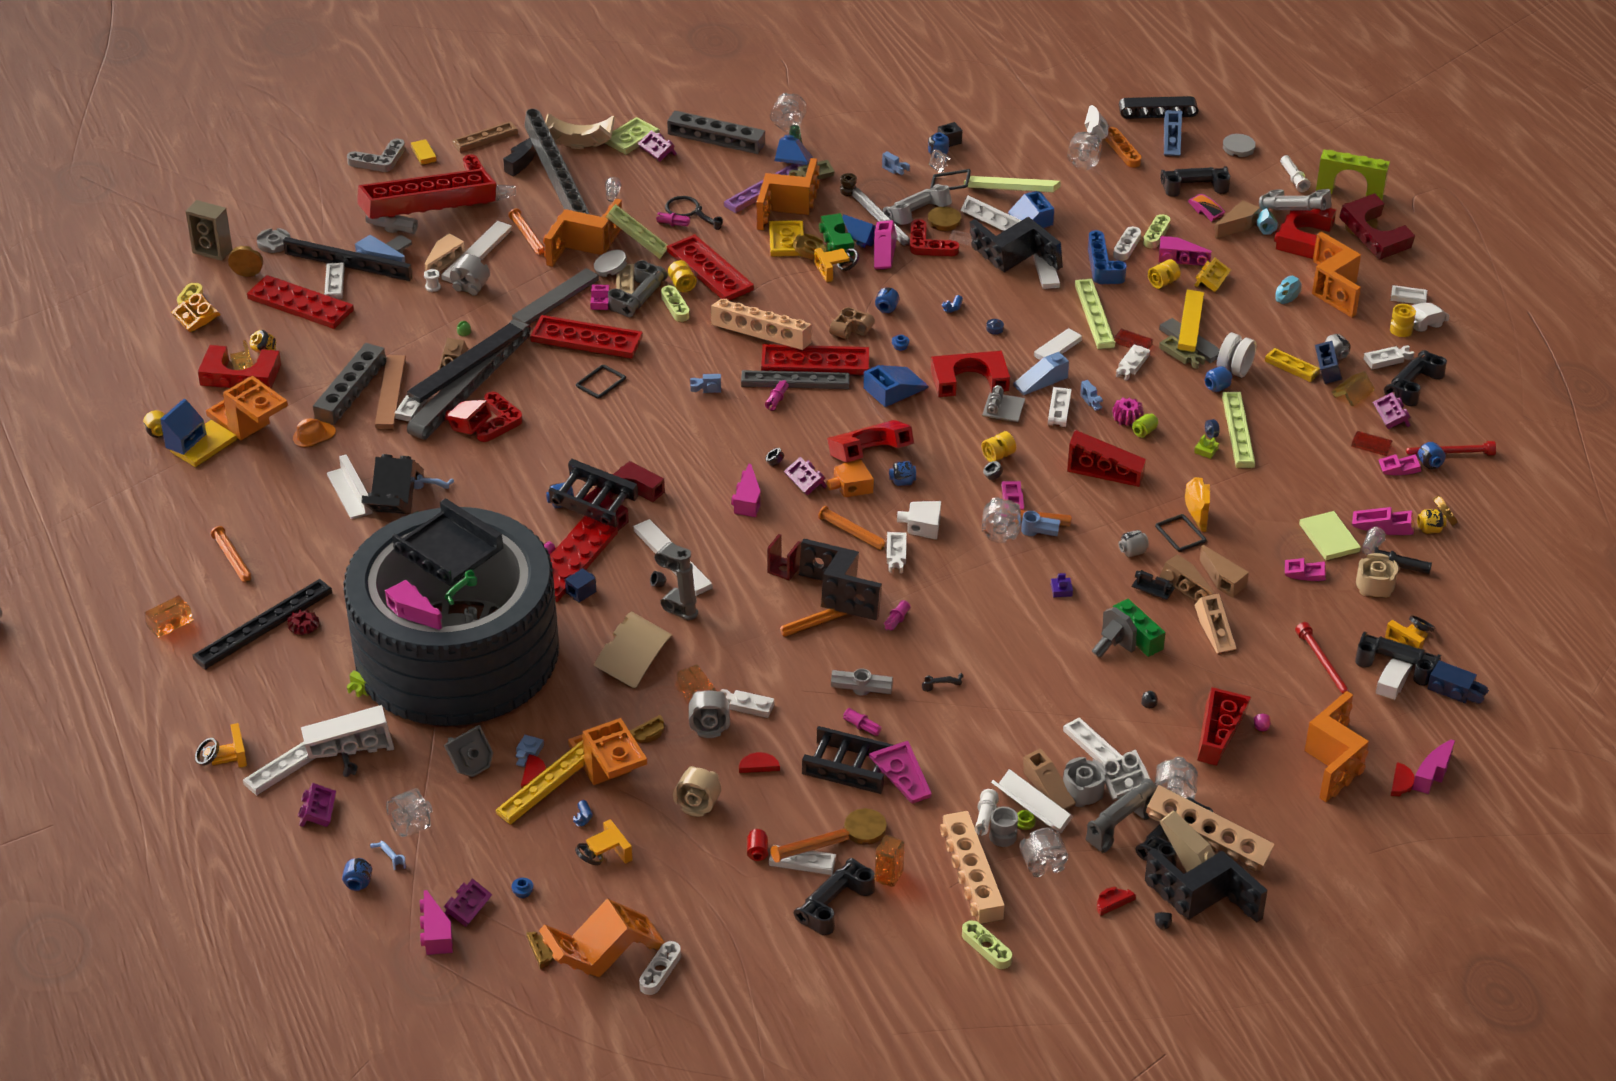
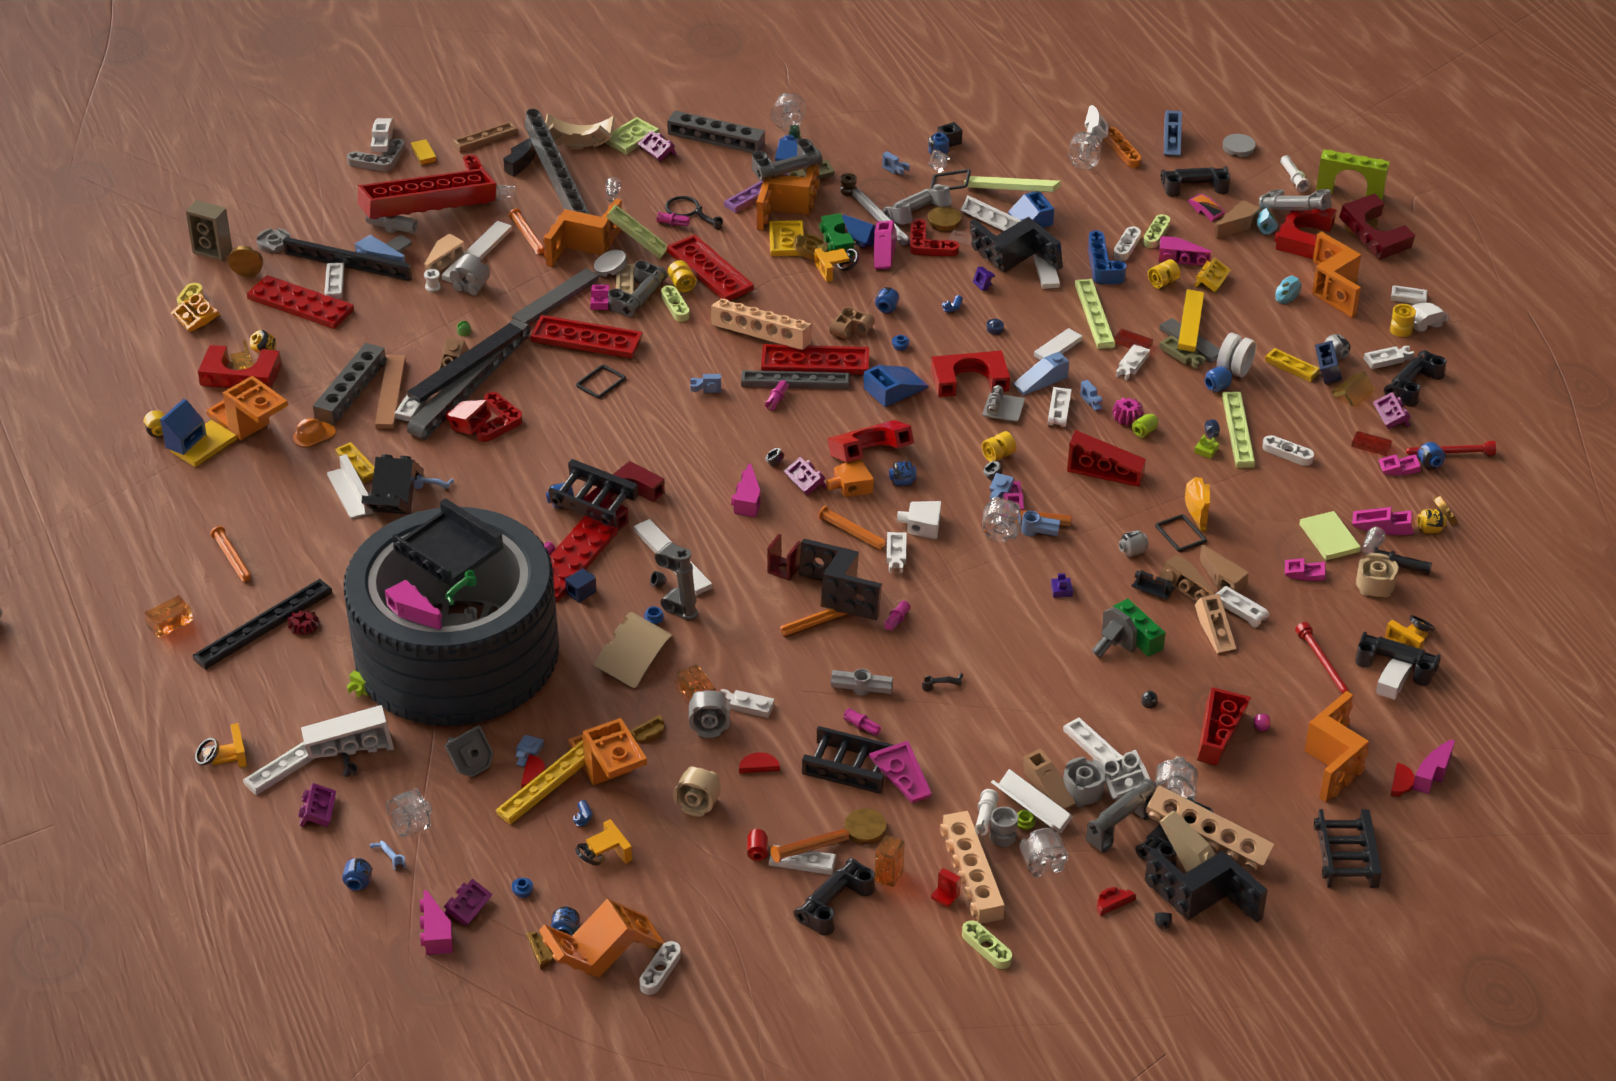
black beam [1118,96,1199,119] -> none
dark blue hinge [1427,660,1489,704] -> none
none -> yellow tile [335,442,374,484]
none -> white slope [370,118,395,153]
none -> blue head [551,906,580,936]
none -> blue plate [644,606,664,624]
none -> dark grey piece [752,138,823,181]
none -> red bracket [931,868,961,907]
none -> dark purple tile [972,267,996,291]
none -> medium blue plate [990,473,1014,506]
none -> white plate [1216,586,1269,628]
none -> white beam [1262,435,1314,466]
none -> black fence [1314,809,1382,888]

